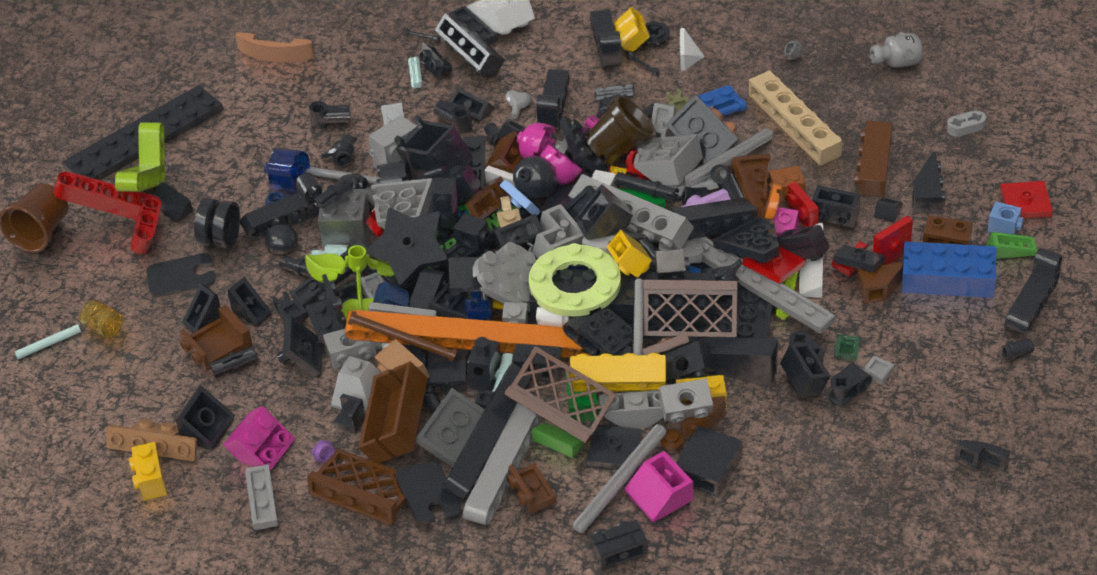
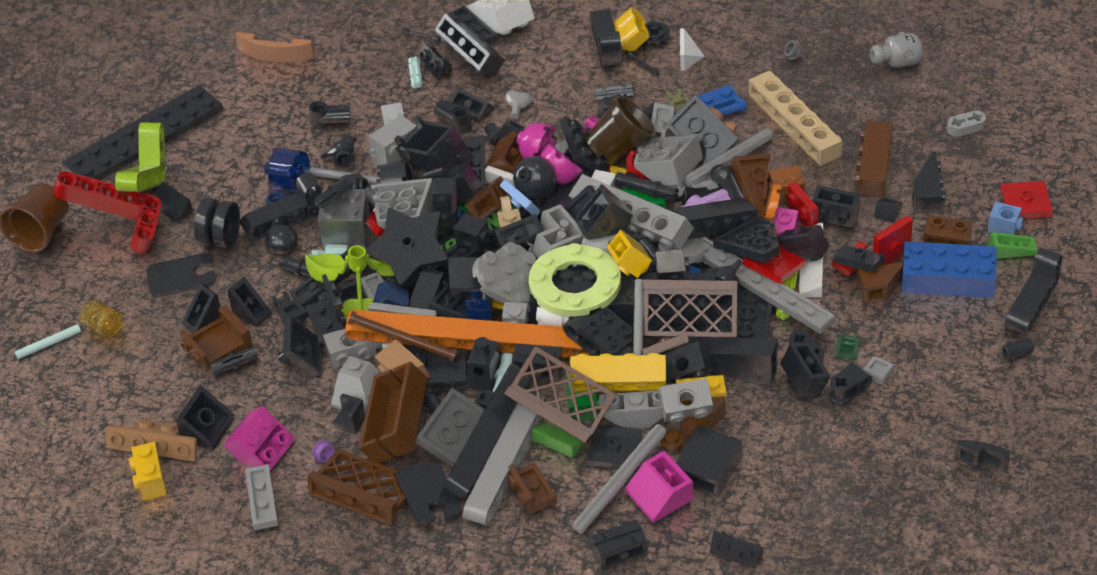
black beam [536,69,570,130] -> none
none -> black hinge [709,530,764,569]

